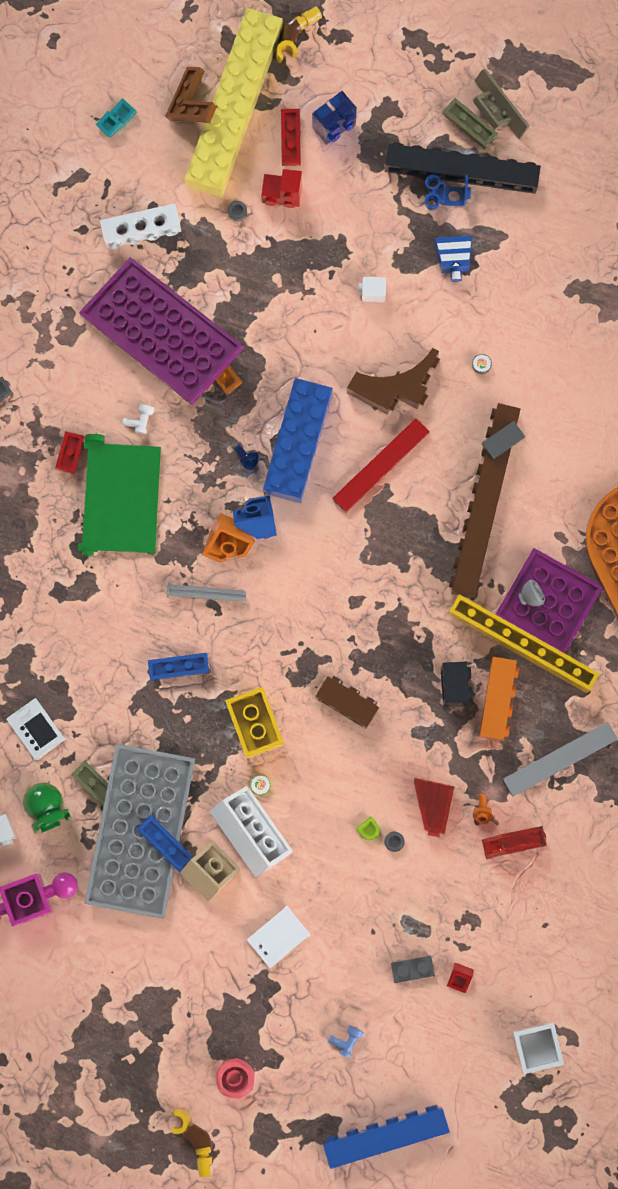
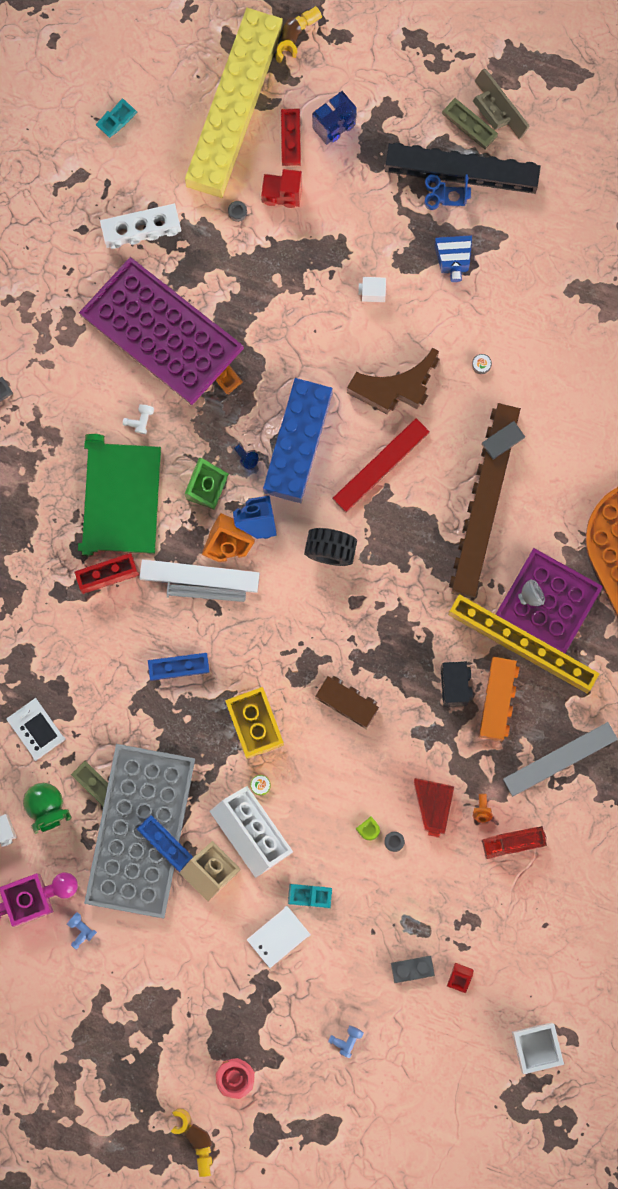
red plate [55,431,85,474] -> none
dark orange plate [165,67,217,123] -> none
blue brick [323,1104,450,1169] -> none
none -> medium blue piece [67,912,97,950]
none -> red brick [74,553,139,594]
none -> white tile [139,559,260,593]
none -> bright green slope [185,458,229,510]
none -> teal slope [288,884,332,908]
none -> black tyre [304,528,357,566]

